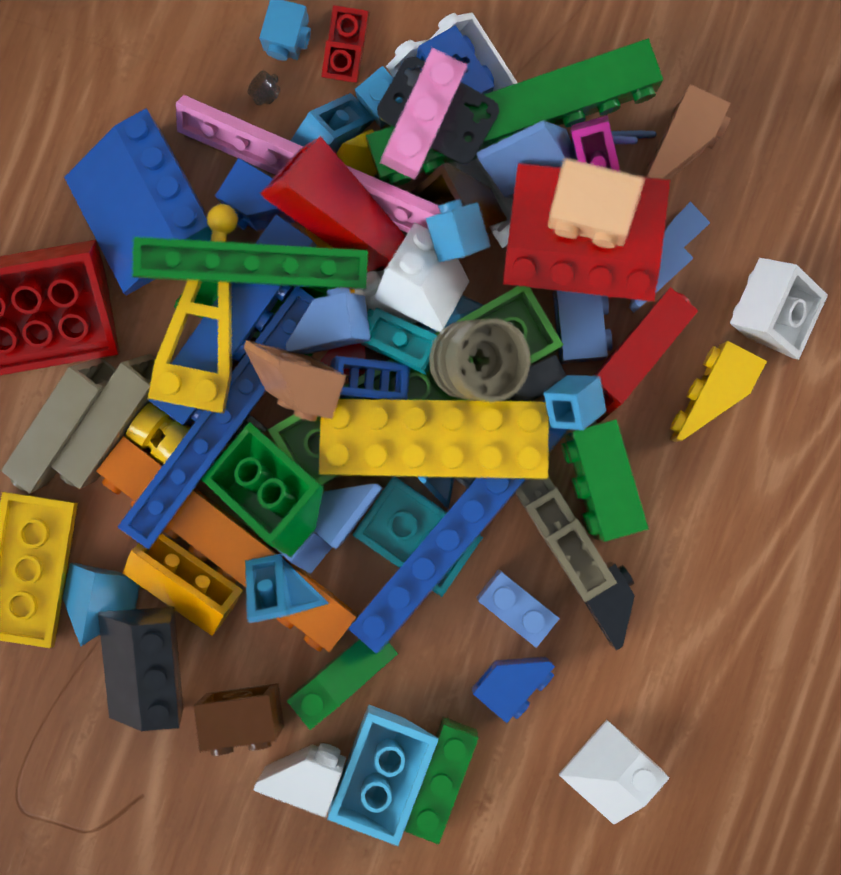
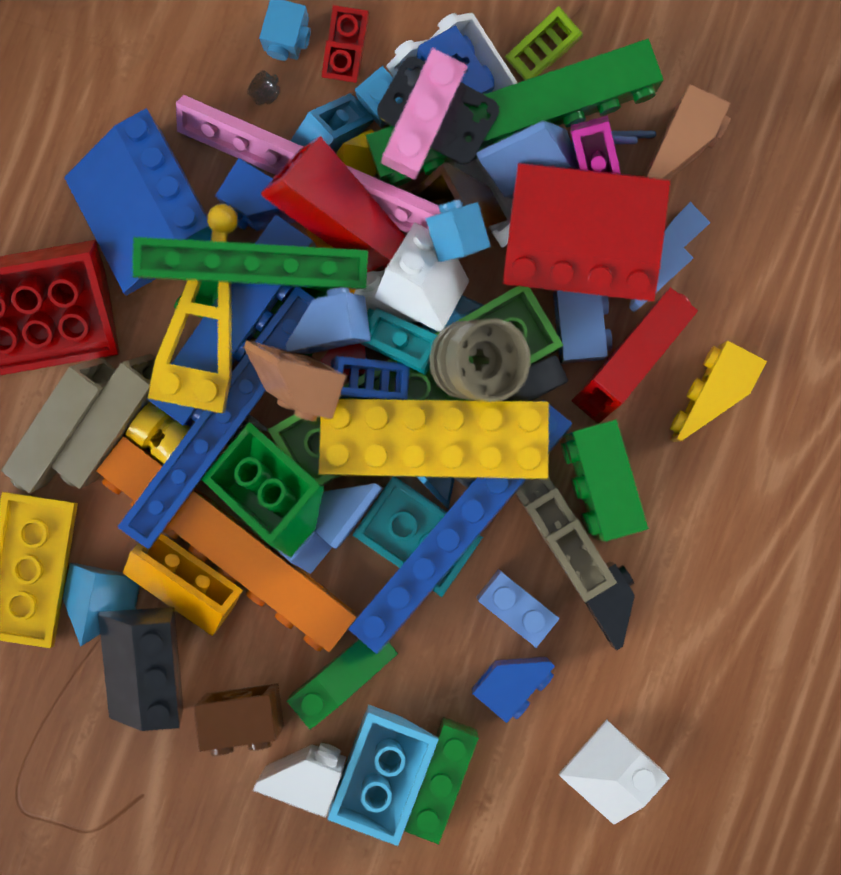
dark azure slope [245,554,329,623] -> none
dark azure brick [544,375,606,430] -> none
light nougat slope [548,159,644,248] -> none
white slope [730,258,828,360] -> none
none -> lime slope [505,6,583,80]

